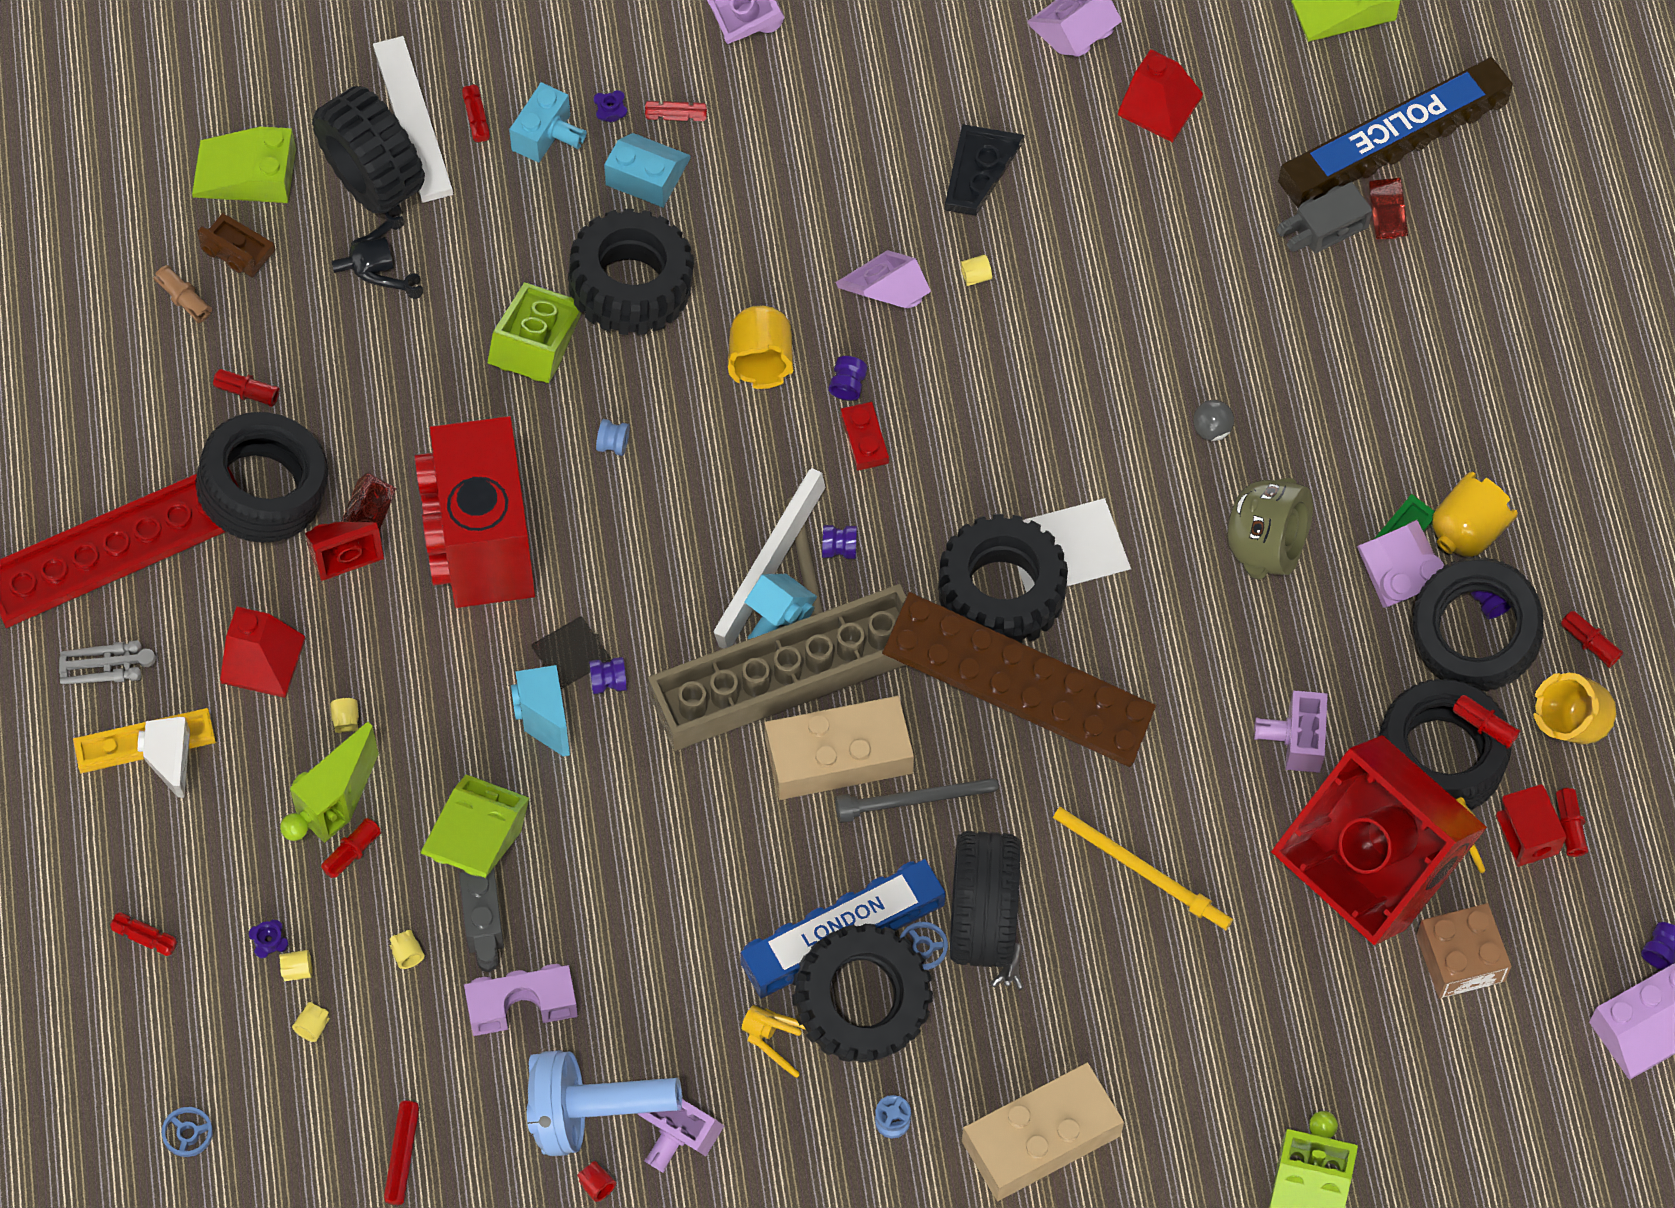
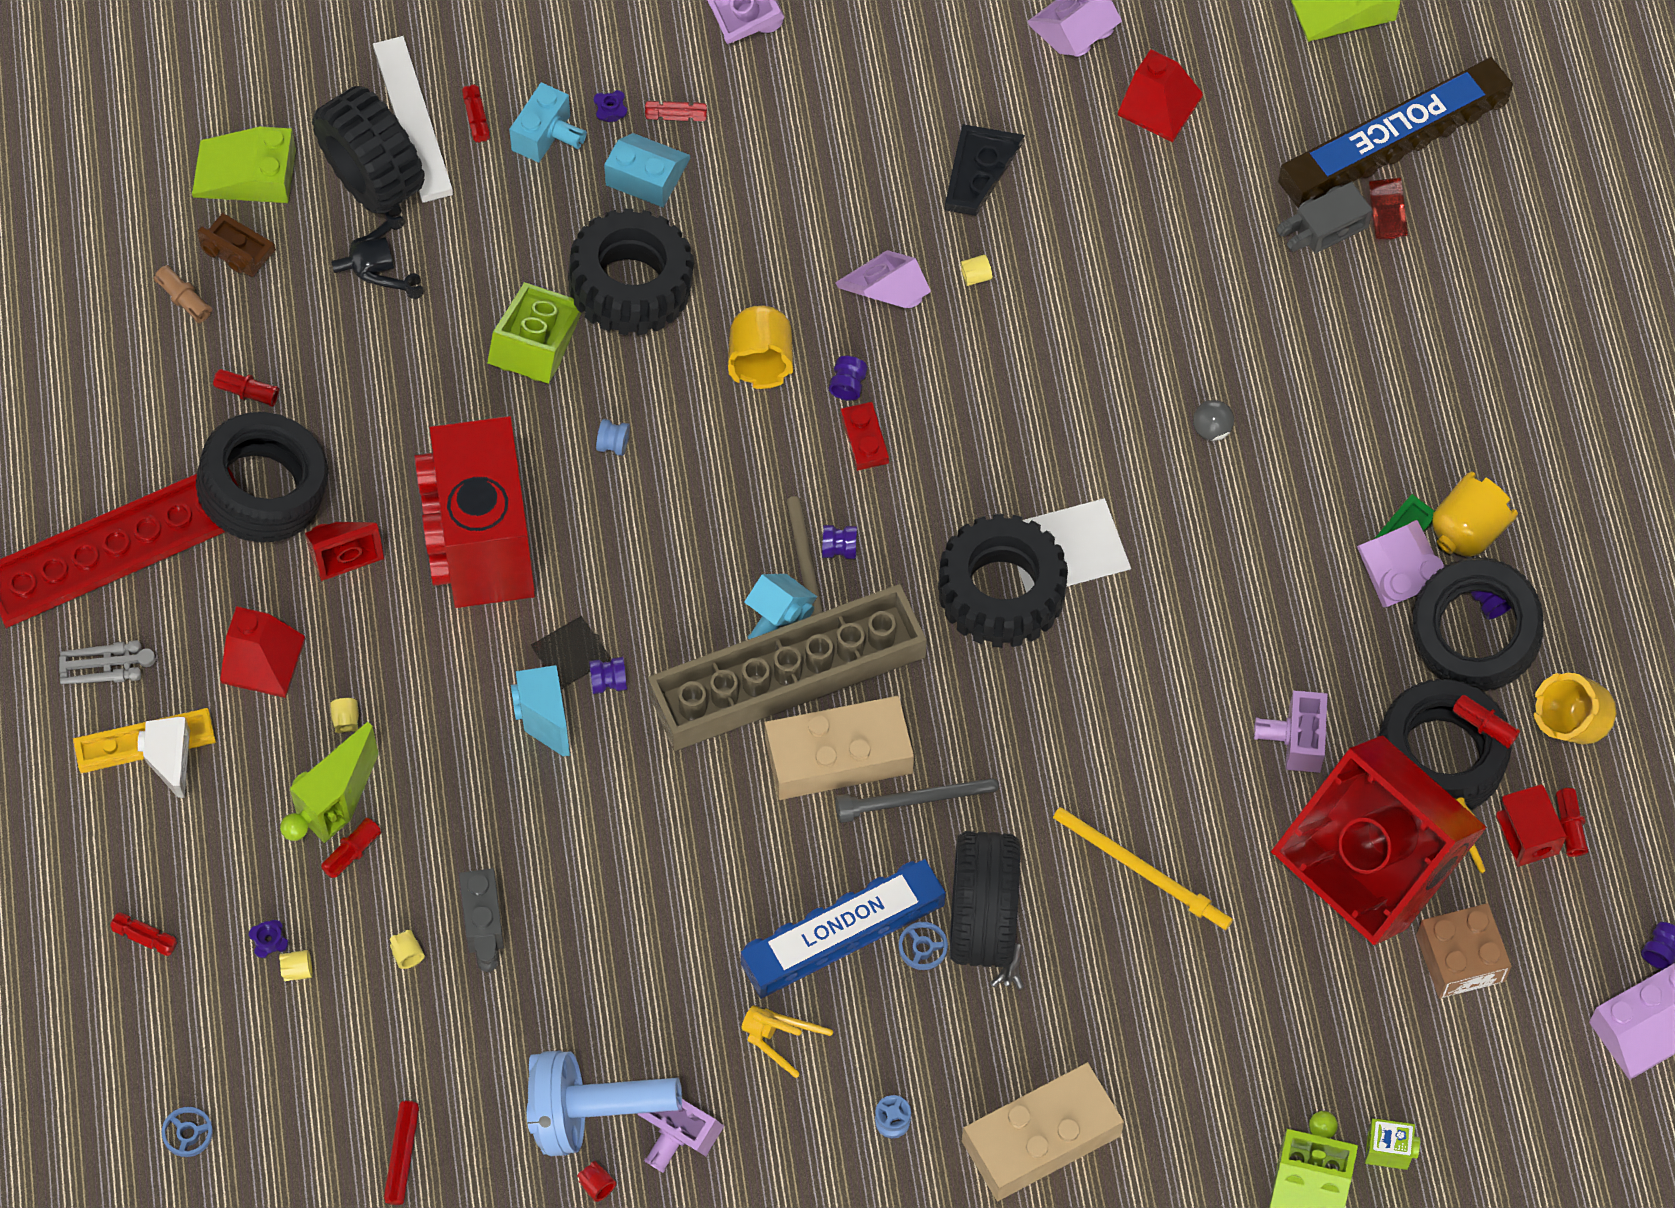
light yellow hose [292,1002,330,1042] -> none
clear red slope [341,473,396,531] -> none
lime slope [421,774,529,878] -> none
lavender arch [464,964,578,1036] -> none
white tile [714,468,826,649] -> none
black tyre [792,923,933,1063] -> none
reddish brown plate [882,592,1156,767] -> none
olive piece [1227,478,1313,579] -> none
red axle [1561,611,1623,668] -> none
none -> lime brick [1365,1118,1420,1170]

